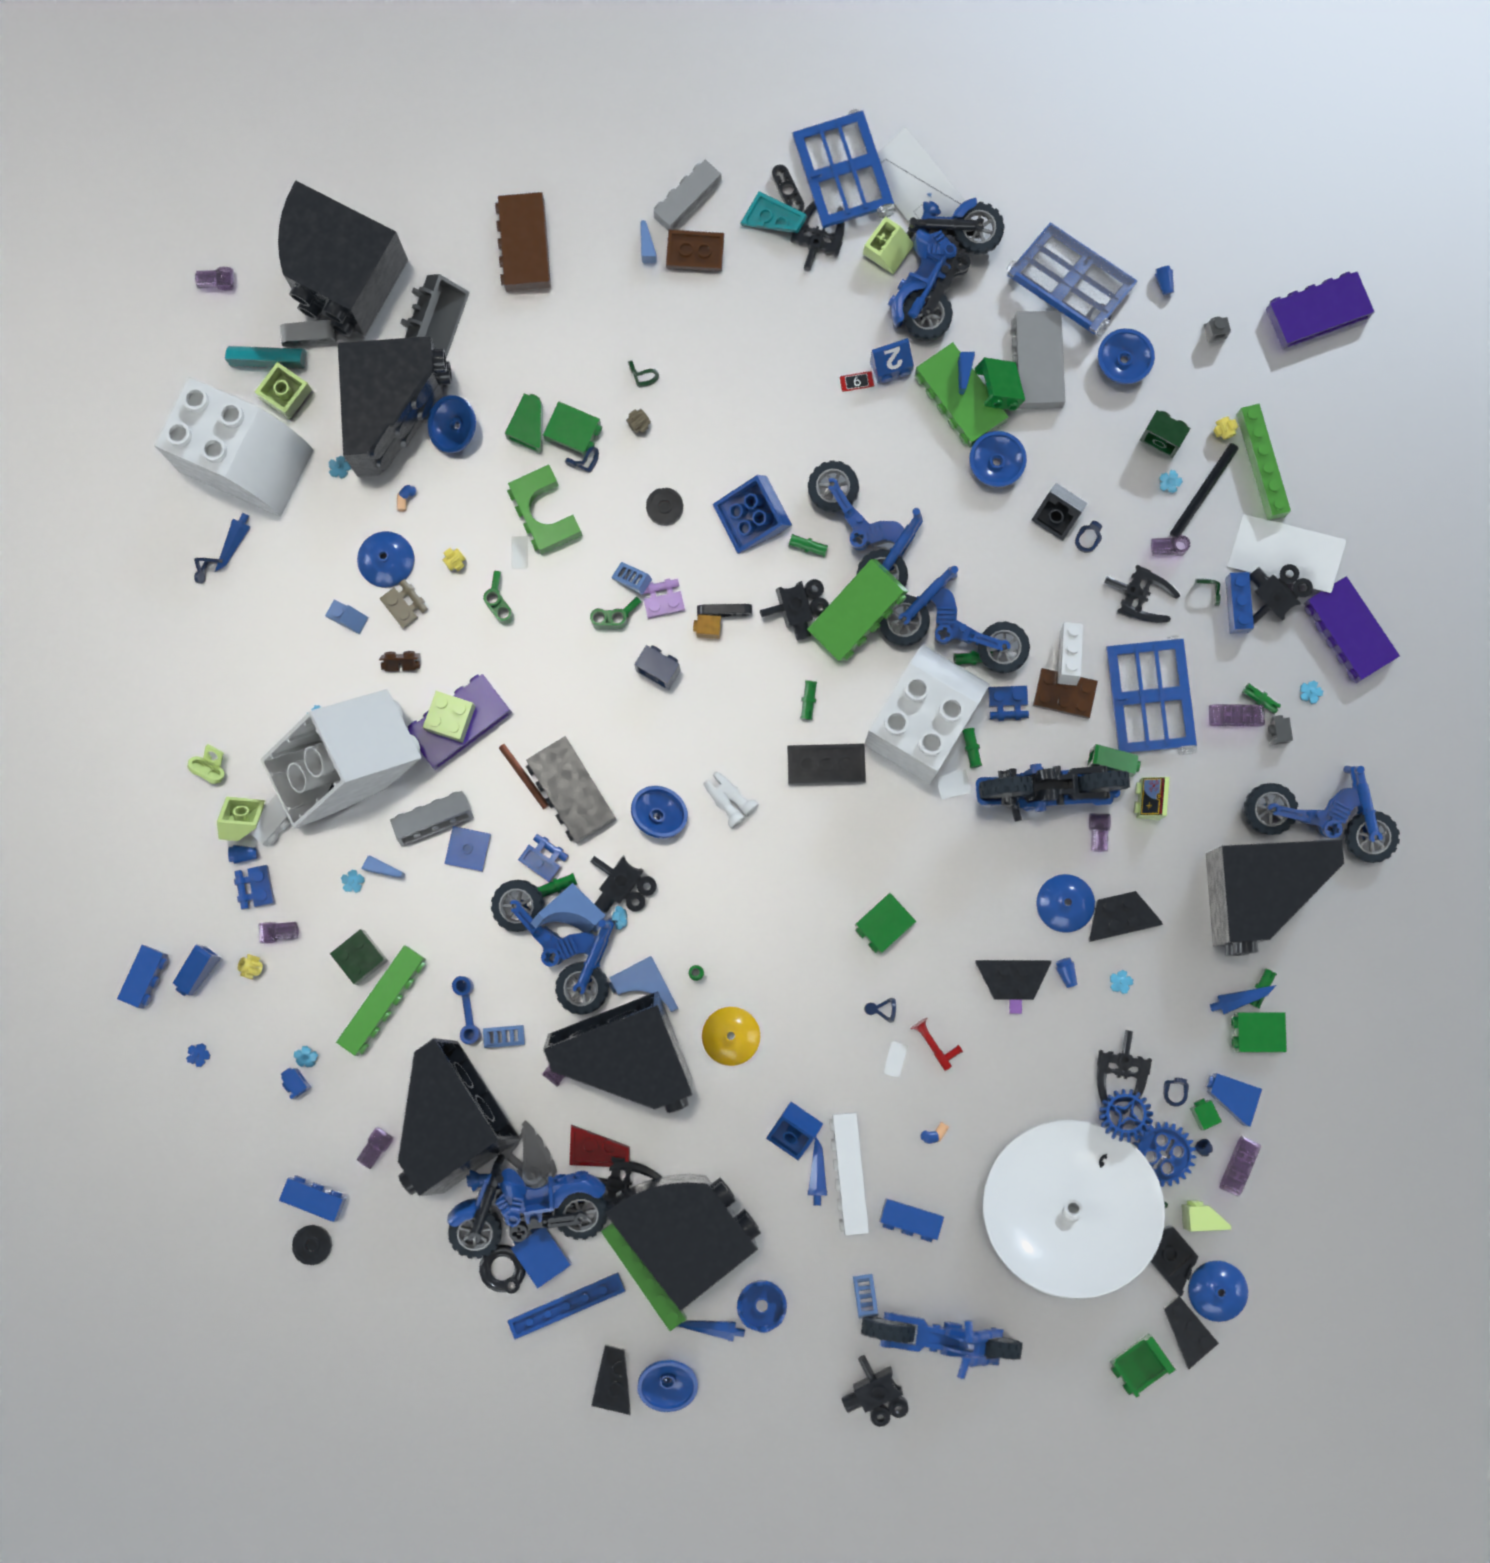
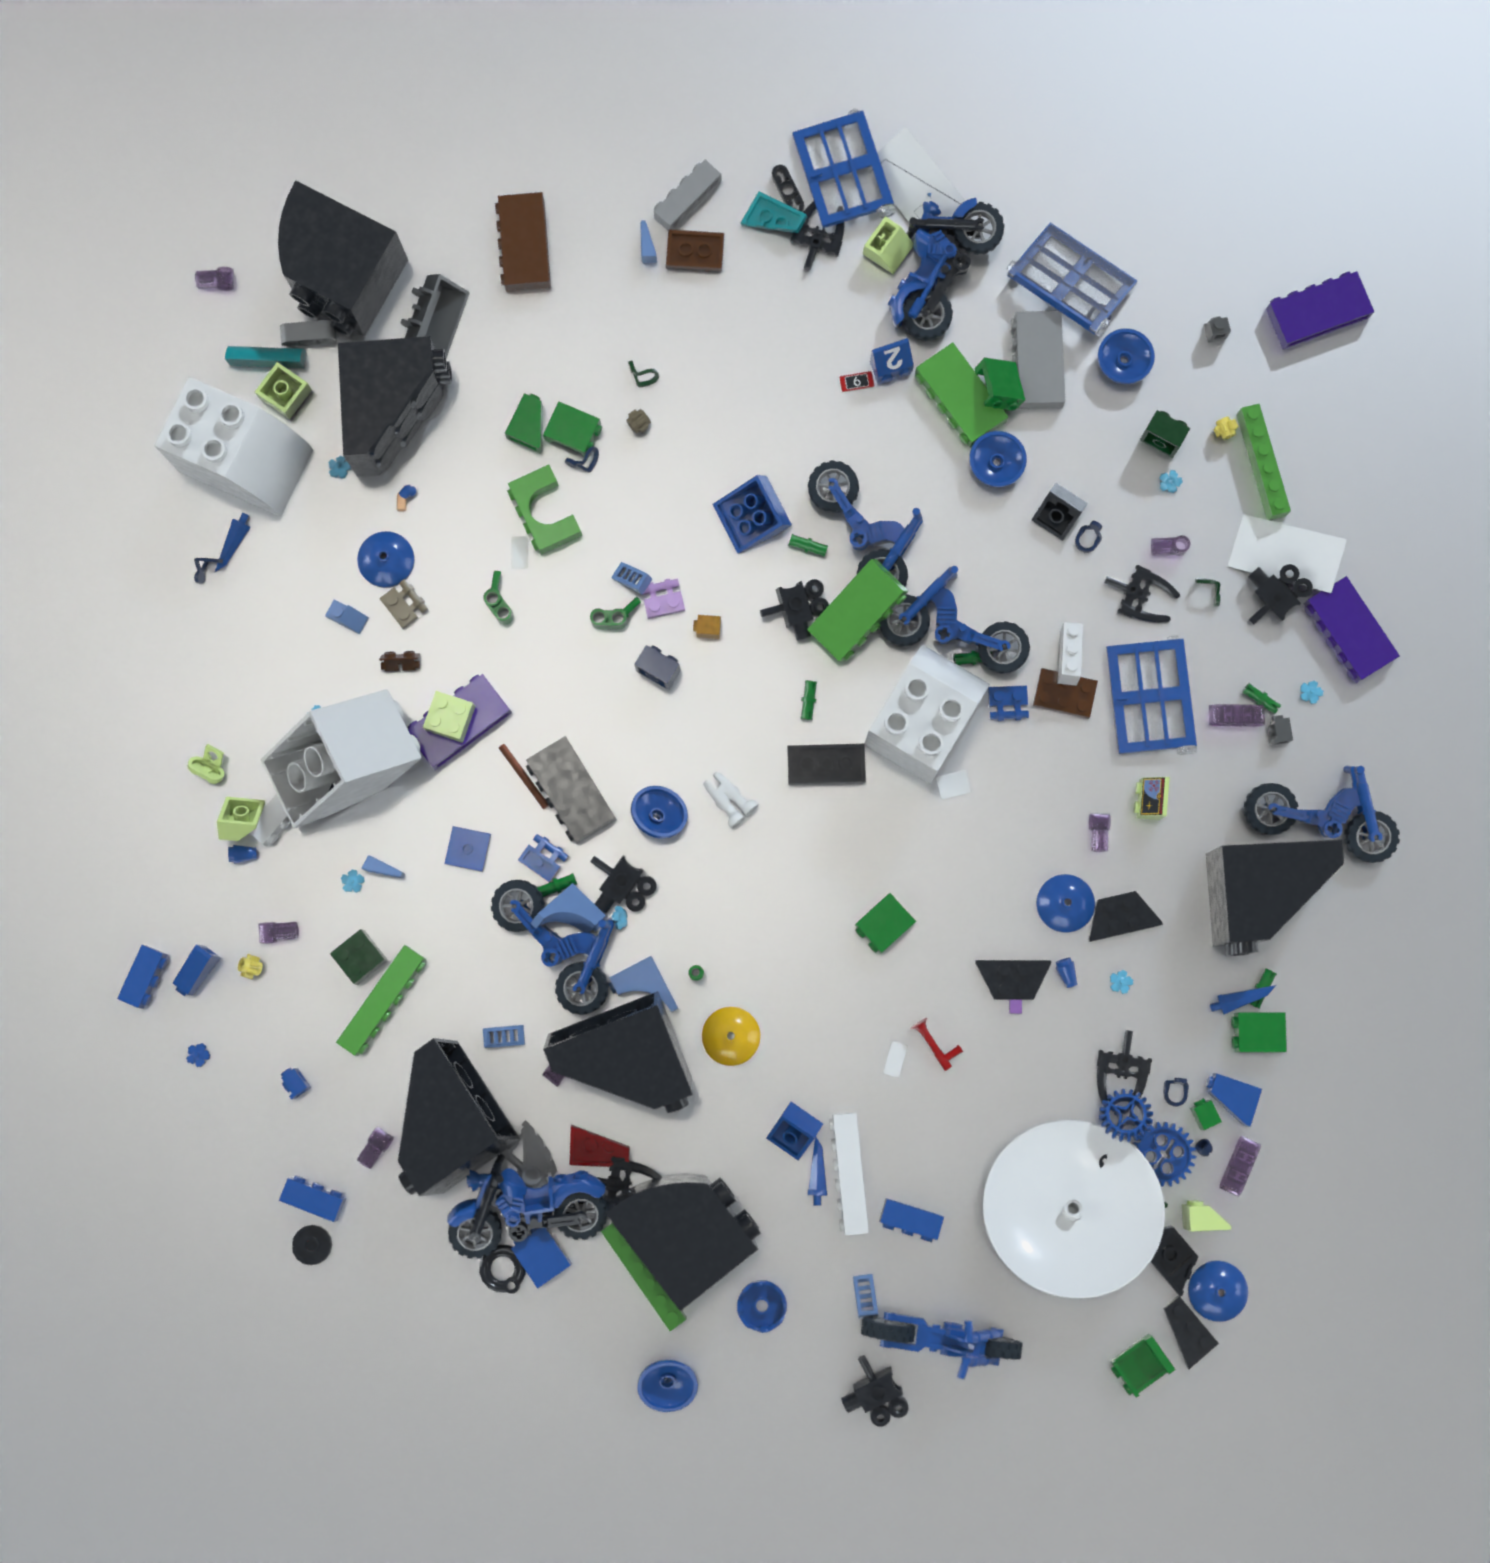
blue plate [234,865,275,910] -> none
medium azure plant [294,1046,318,1067] -> none
light grey brick [390,791,474,846] -> none
blue dish [428,395,476,453] -> none
light yellow gear [442,548,466,571] -> none
blue piece [452,976,481,1044] -> none
blue plate [507,1272,626,1339] -> none
black wing [591,1345,631,1415] -> none
black tile [646,488,684,526] -> none
blue bar [678,1320,745,1341] -> none
black beam [697,604,752,617] -> none
dark blue piece [864,998,896,1023] -> none
arm [921,1122,949,1144] -> none
blue slope [958,352,975,395] -> none
green pin [962,728,982,768] -> none
piece [976,764,1130,822] -> none
green slope [1087,744,1141,777] -> none
blue cone [1155,265,1174,295] -> none
black axle [1170,443,1239,539] -> none
blue brick [1225,572,1254,634] -> none

